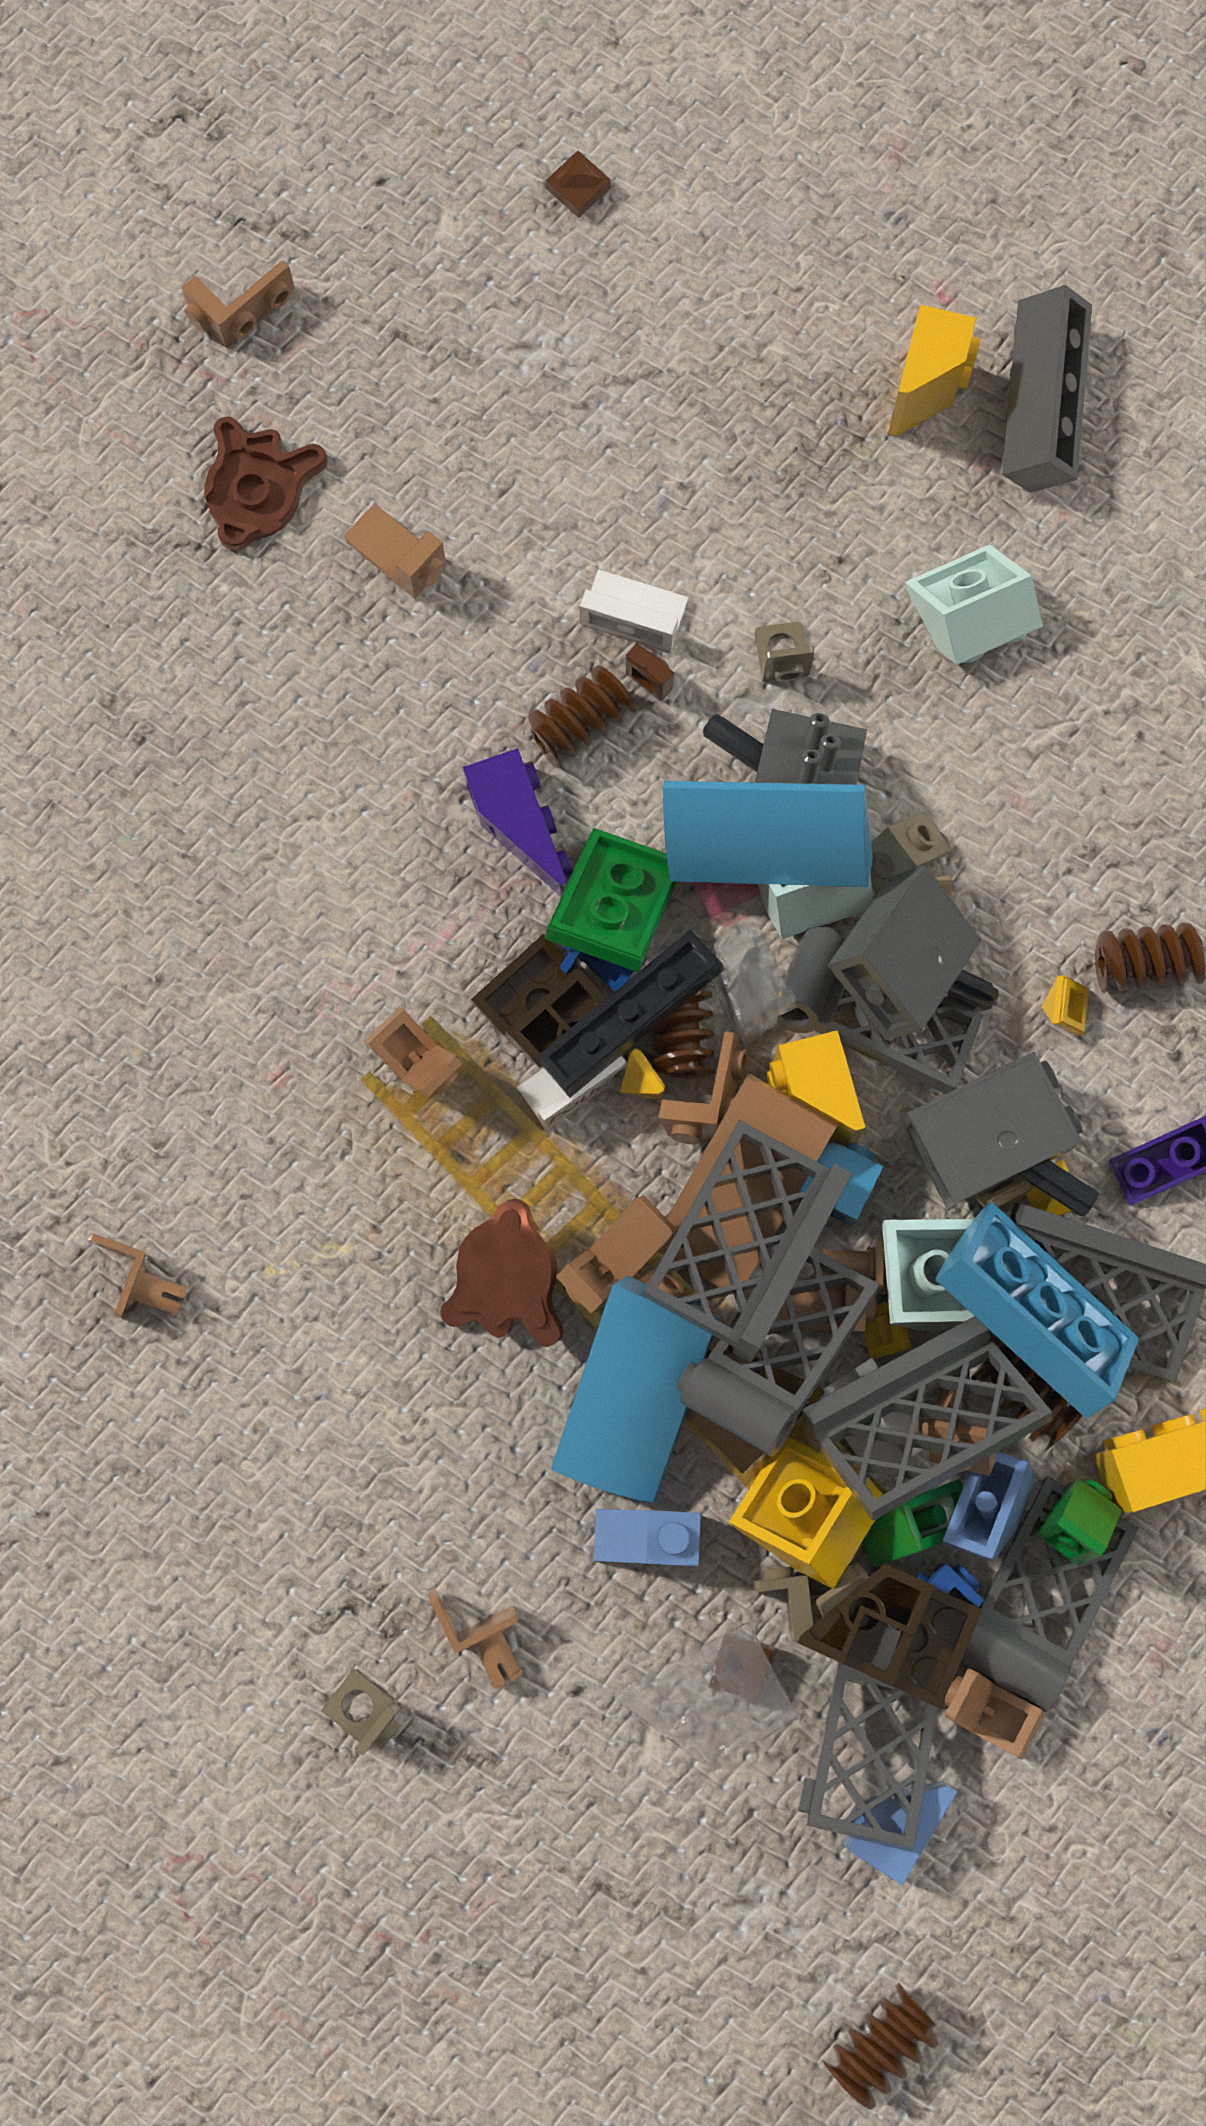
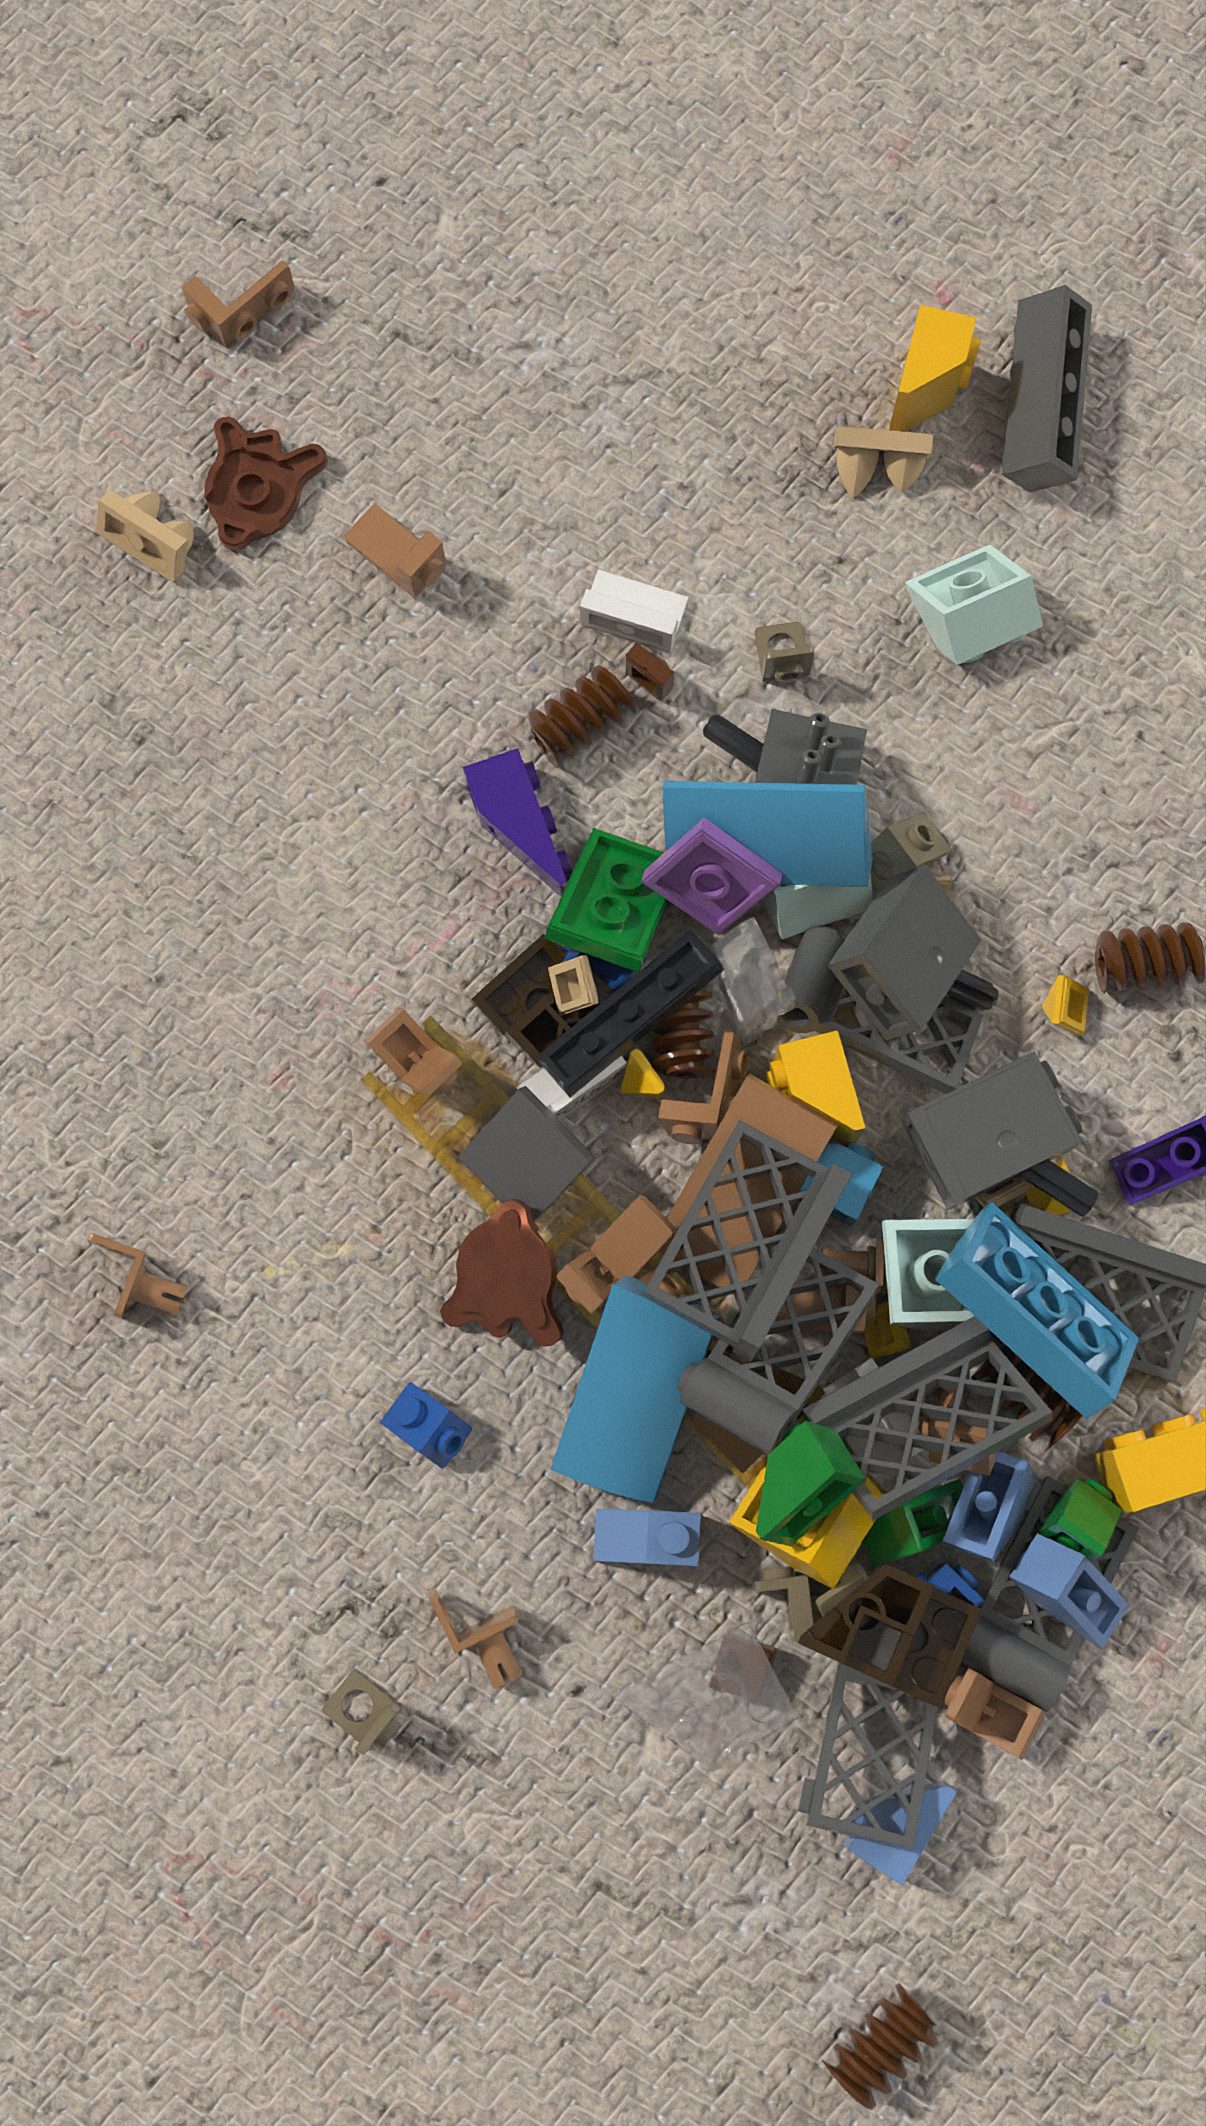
reddish brown tile [546,150,611,218] -> none
none -> tan tile [96,490,194,582]
none -> blue bracket [380,1382,472,1468]
none -> dark grey tile [457,1086,596,1223]
none -> tan slope [548,955,599,1016]
none -> medium lavender tile [641,817,783,935]
none -> green slope [756,1421,866,1546]
none -> tan tile [834,426,934,497]
none -> medium blue slope [1010,1533,1129,1649]

